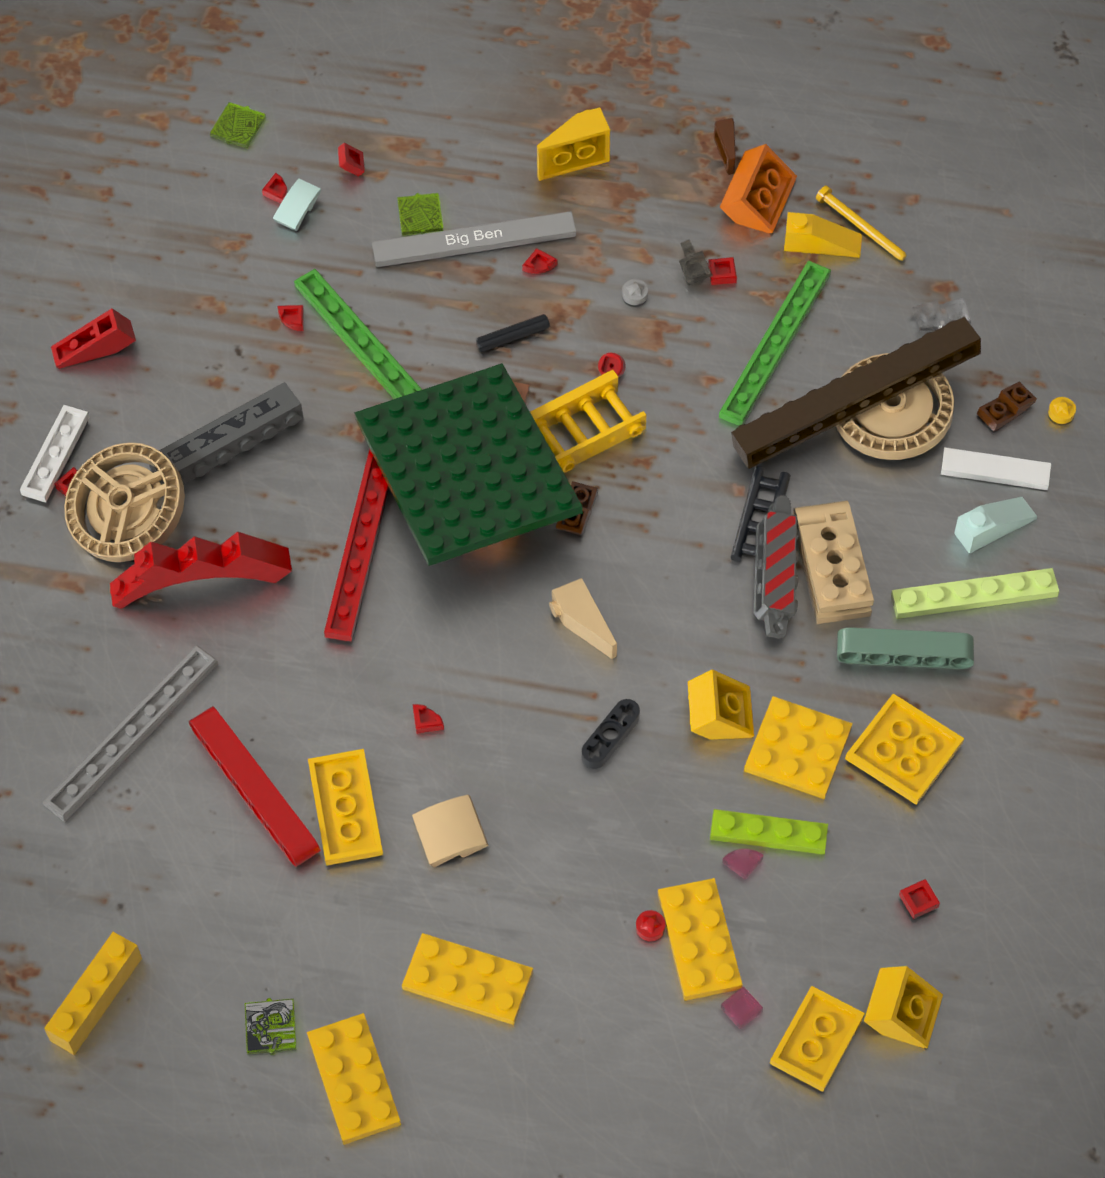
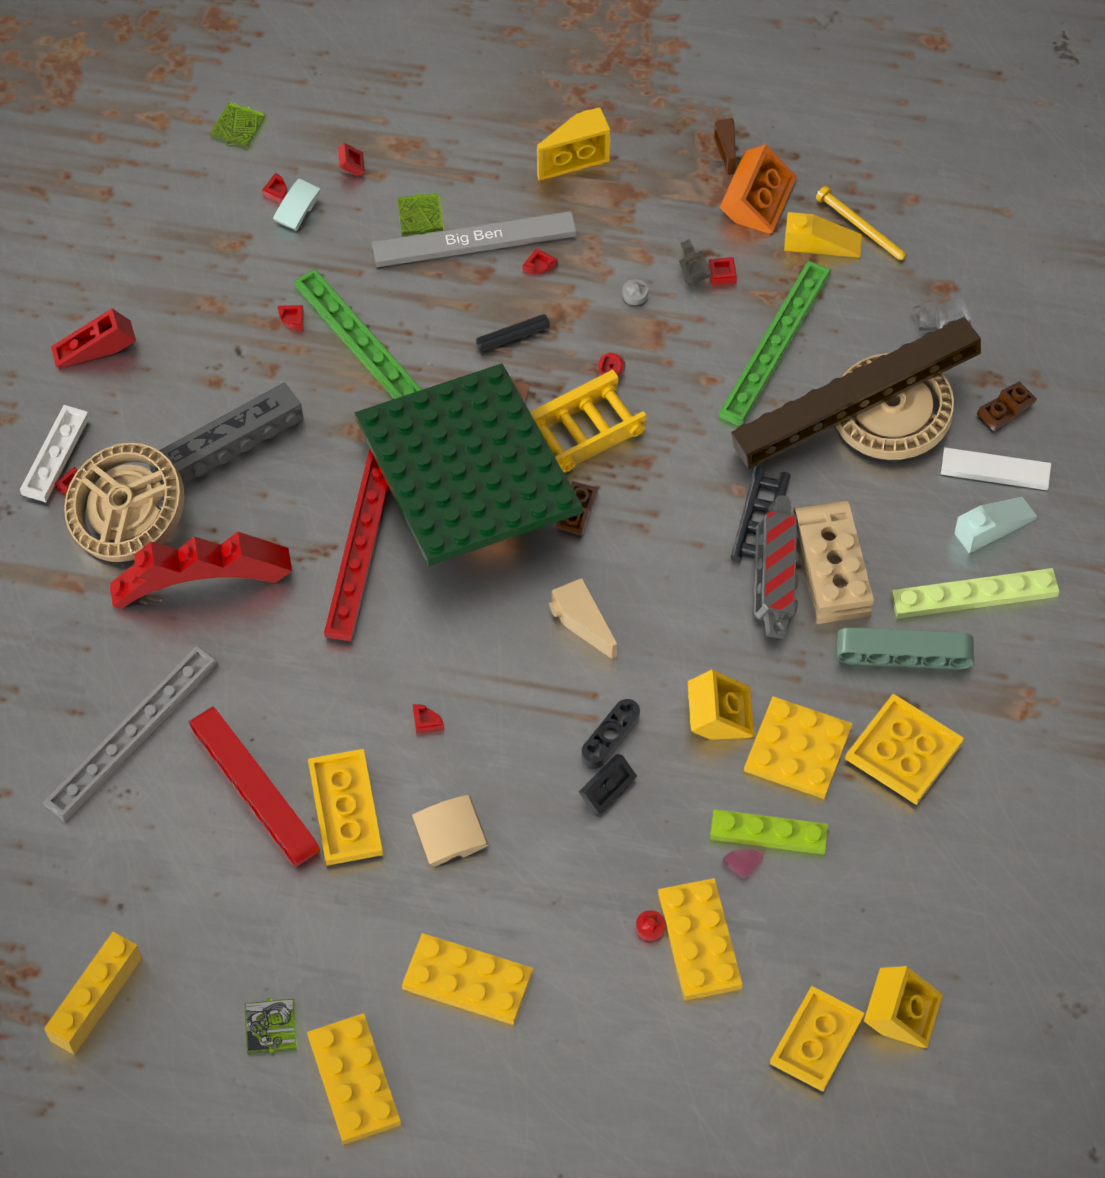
clear pink tile [721,986,763,1029] -> none
red plate [899,879,940,919] -> none
yellow tile [1048,397,1076,424] -> none
none -> black plate [579,754,637,814]

